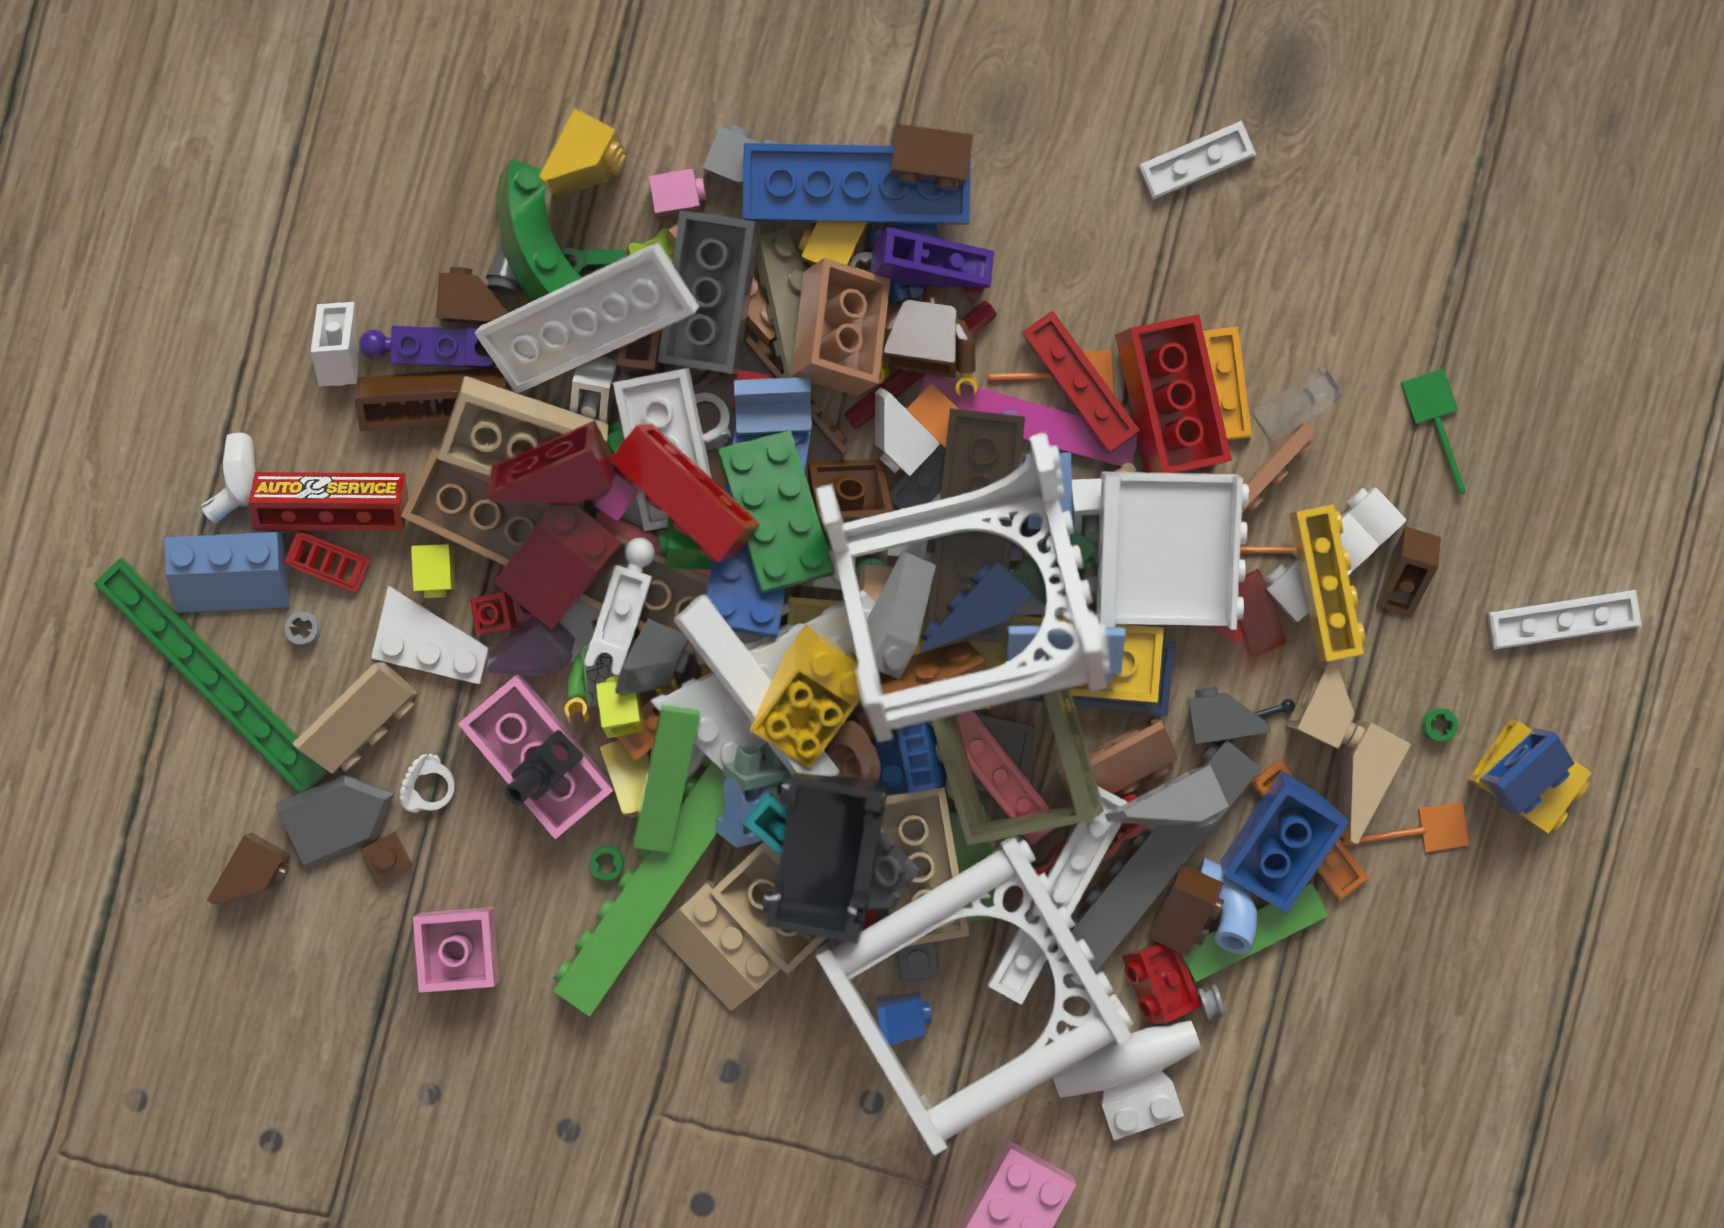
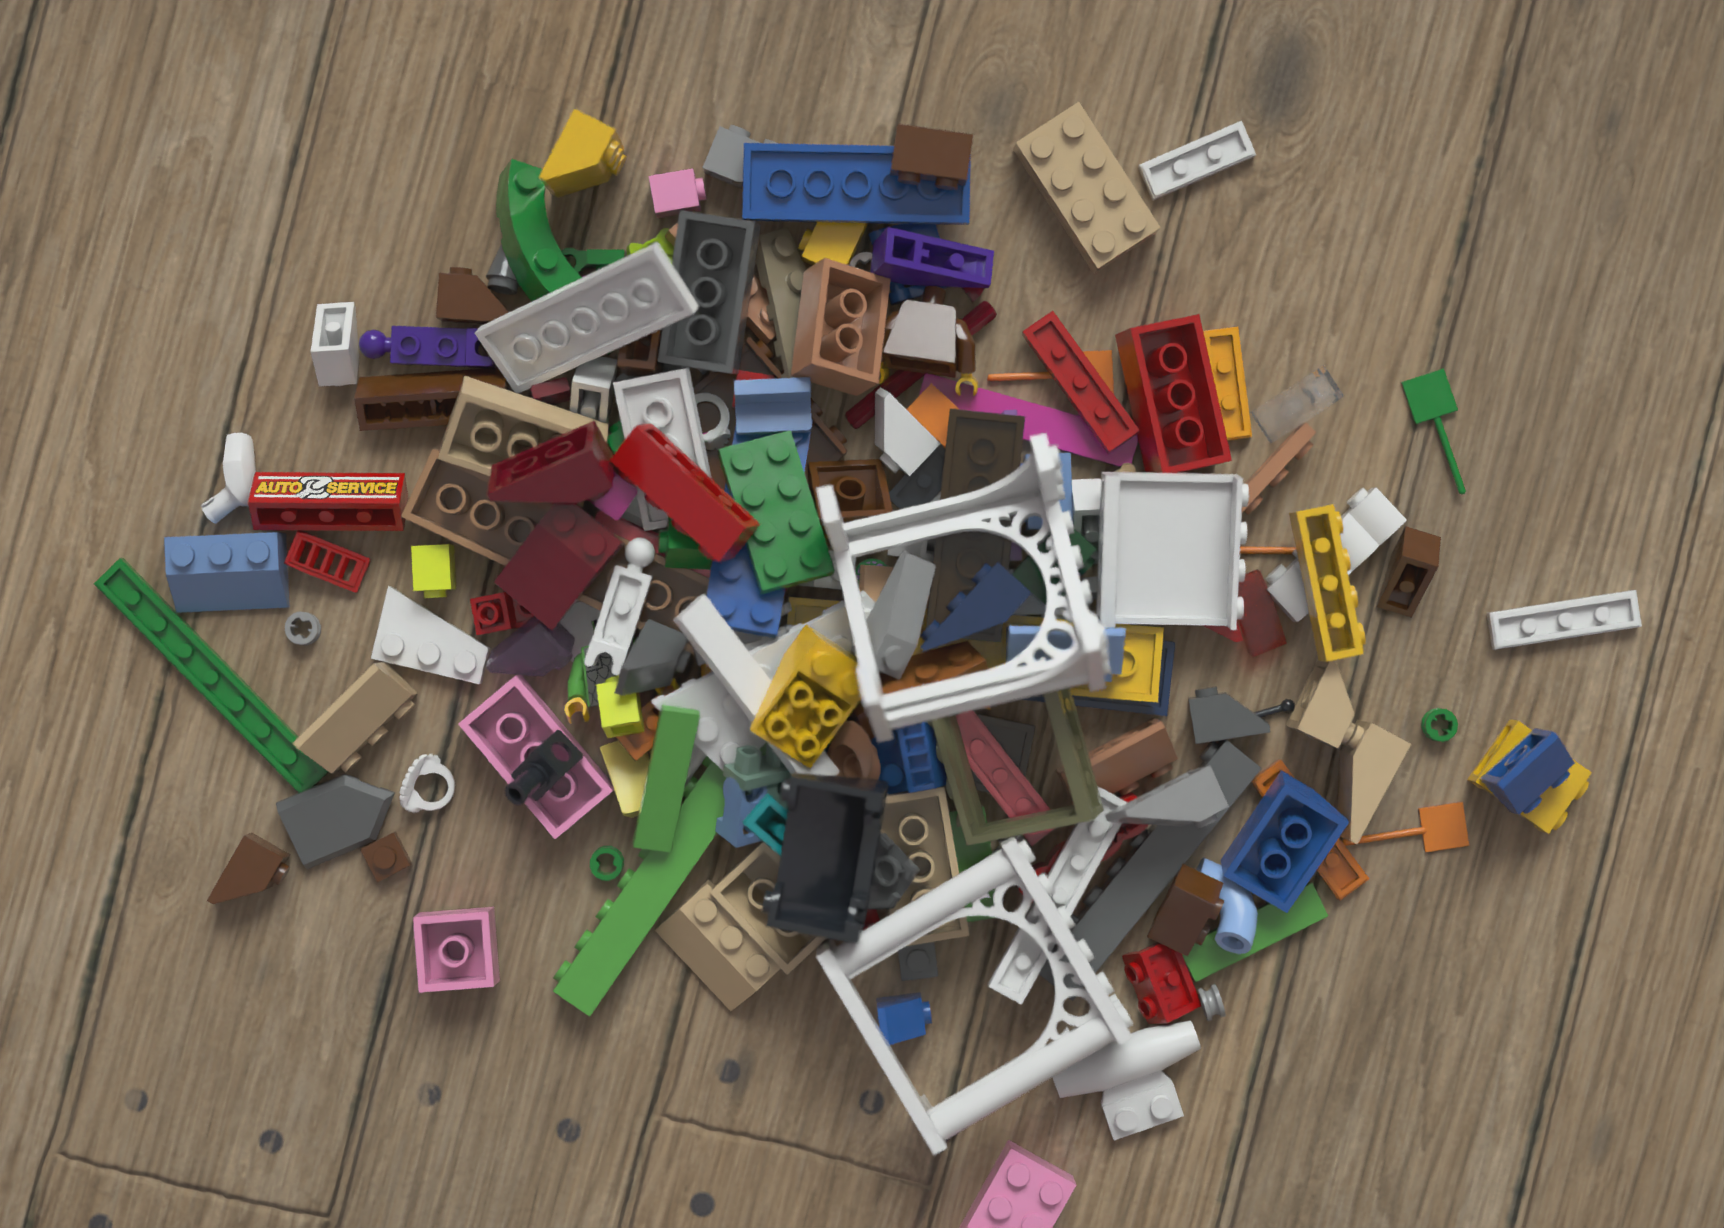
none -> dark red tile [530,377,571,405]
none -> tan brick [1013,102,1161,274]

